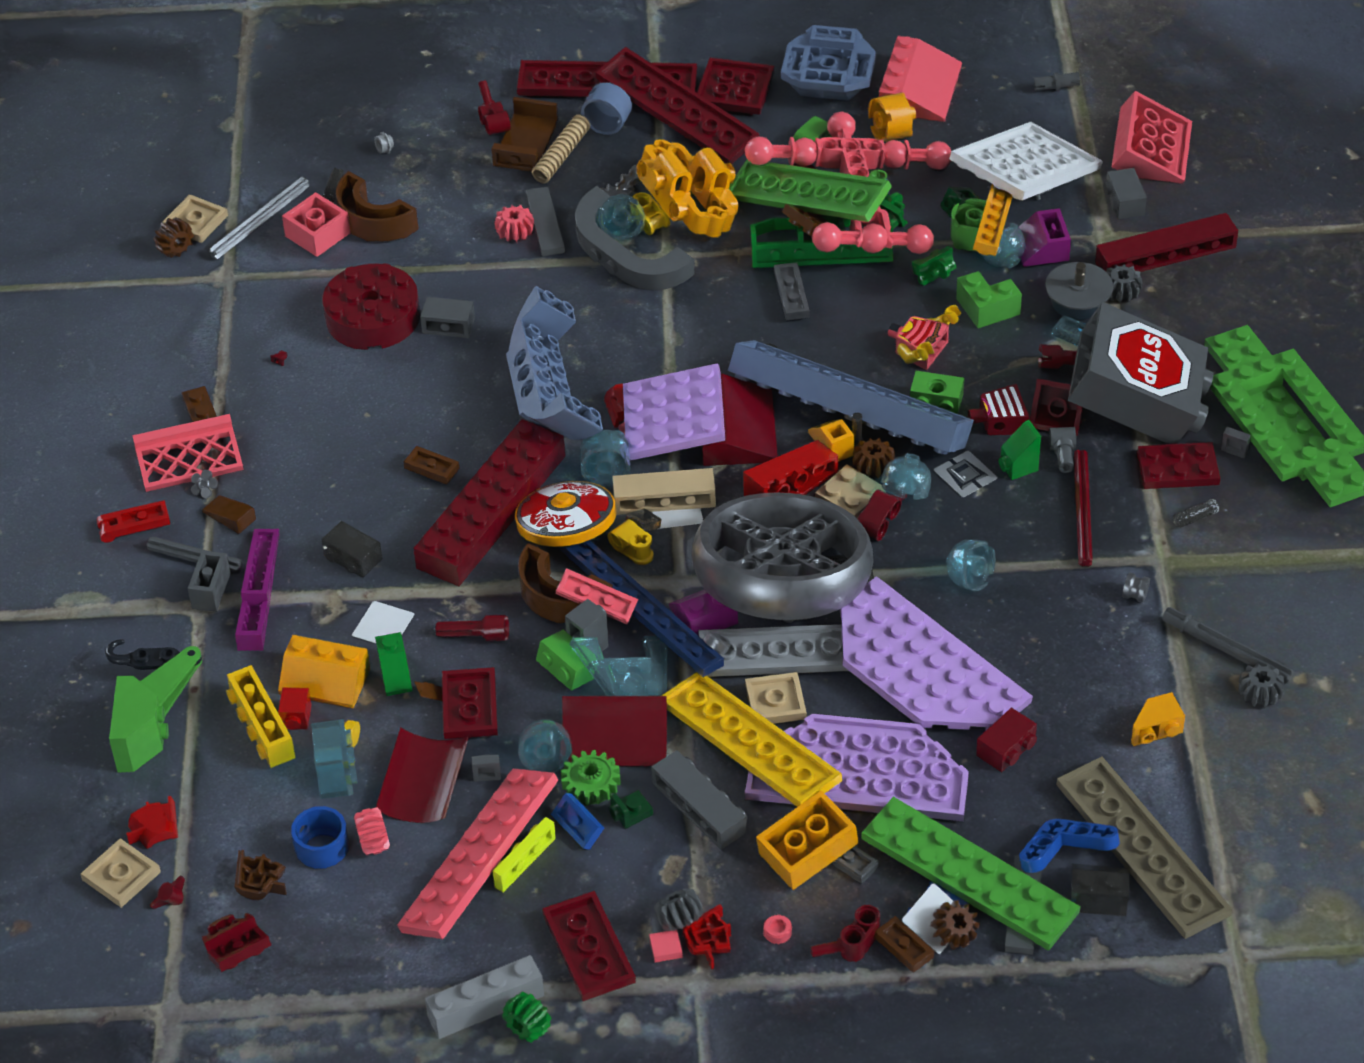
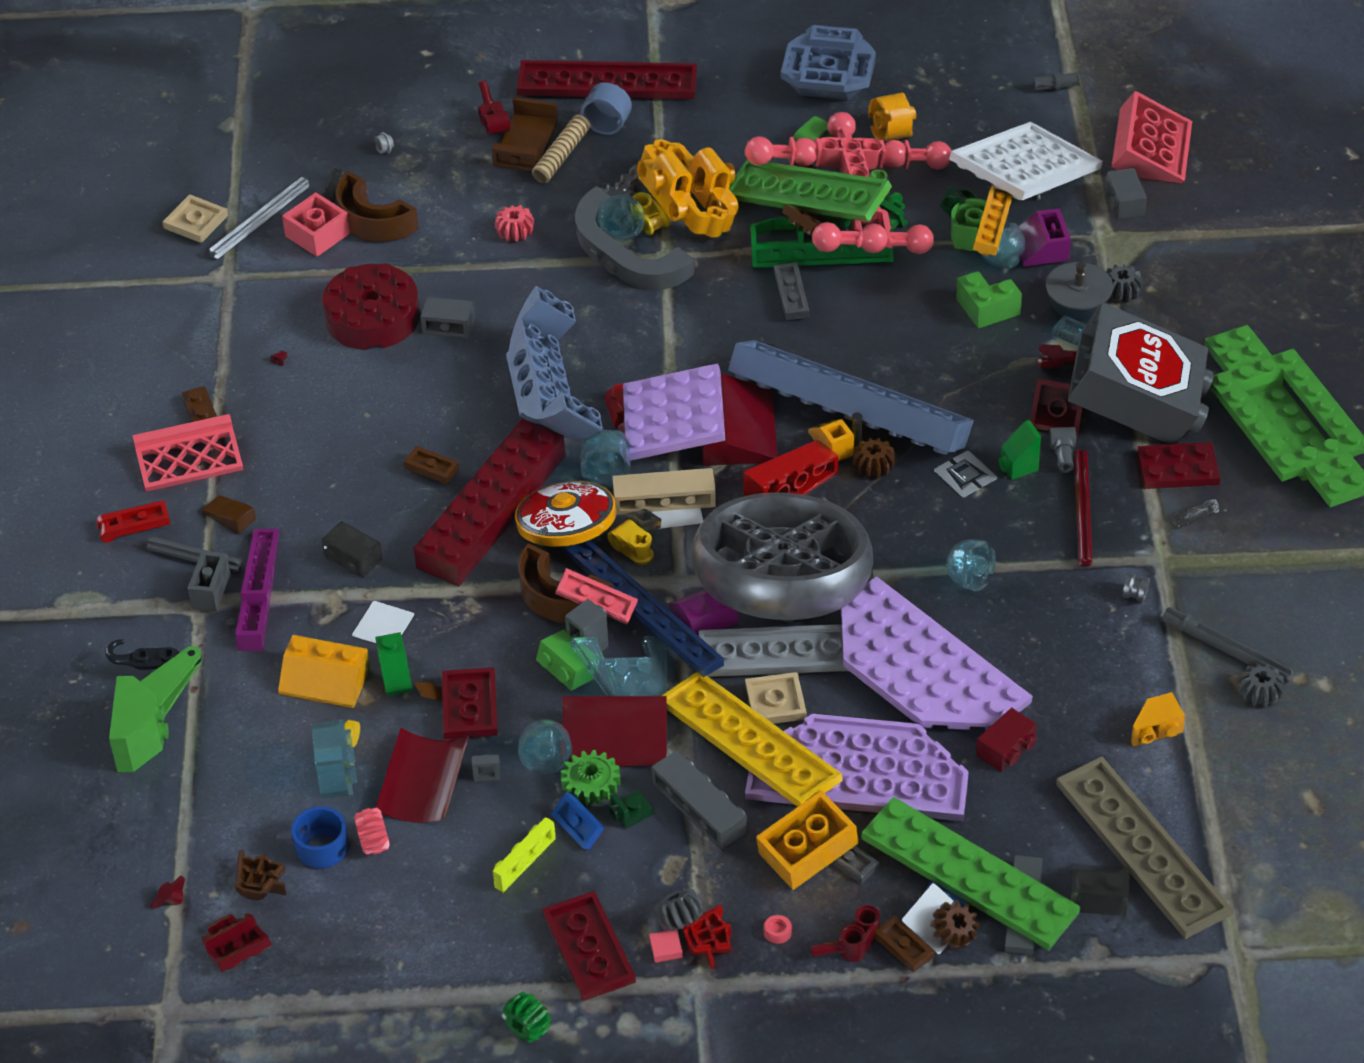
tan plate [81,838,161,908] -> none
red piece [126,796,178,849] -> none
reddish brown gear [153,217,194,258] -> none
flat silver plant [191,470,218,498] -> none
yellow brick [226,665,296,768] -> none
red brick [278,687,312,730] -> none
coral plate [397,768,558,939] -> none
light grey brick [425,955,544,1039] -> none
dark red piece [435,615,509,641] -> none
dark grey tile [525,187,565,257] -> none
dark red plate [595,47,760,164] -> none
dark red plate [697,57,774,115] -> none
flat silver tile [703,631,731,653] -> none
tan plate [815,464,886,518] -> none
dark red beam [857,489,907,541] -> none
coral slope [879,36,962,122] -> none
clear light blue cylinder [880,454,931,500] -> none
torso [888,305,961,370] -> none
bright green brick [910,371,964,414] -> none
green hips [912,246,957,286] -> none
dark red torso [968,384,1029,435] -> none
blue beam [1019,819,1120,873] -> none
dark red brick [1095,213,1238,272] -> none
flat silver tile [1221,427,1251,458] -> none

